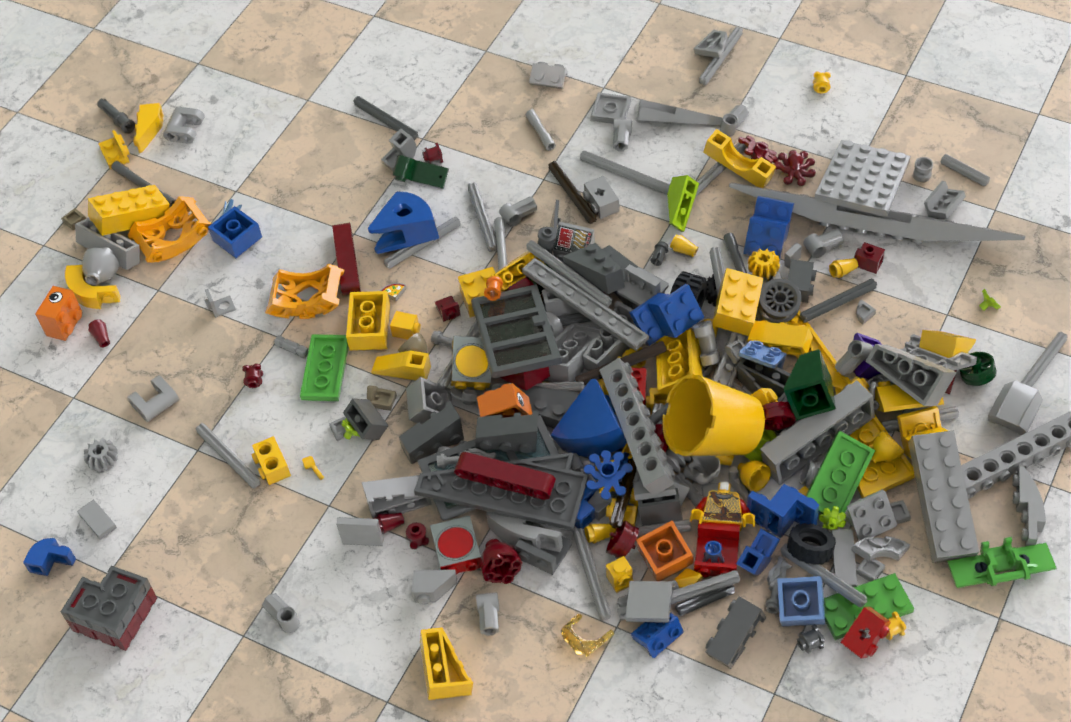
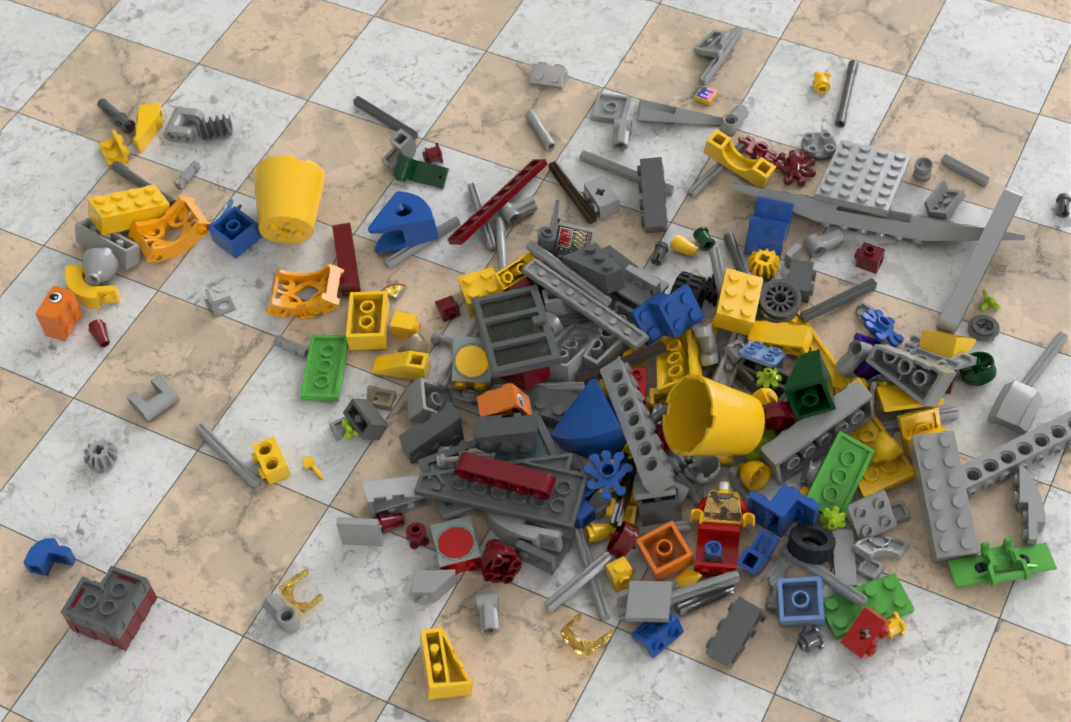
dark tan tile [61,208,87,231] -> none
light grey tile [77,499,117,540] -> none
dark red brick [242,363,263,388] -> none
orange bush [484,276,503,301] -> none
lime slope [667,175,699,232] -> none
yellow cone [829,258,858,278] -> none
none -> light grey axle [174,161,201,189]
none -> dark grey piece [195,114,233,140]
none -> yellow cone [253,156,325,244]
none -> clear yellow helmet [279,569,323,613]
none -> dark red tile [447,159,548,245]
none -> light grey axle [544,551,613,612]
none -> dark grey wedge [637,157,668,233]
none -> dark green bush [693,227,715,251]
none -> tile [695,85,718,106]
none -> lime plant [756,368,782,389]
none -> light grey dish [801,131,836,158]
none -> dark grey piece [835,60,859,128]
none -> blue animal [861,309,904,347]
none -> light grey beam [936,187,1023,334]
none -> dark grey gear [968,315,1000,342]
none -> dark grey pin [1056,193,1071,218]

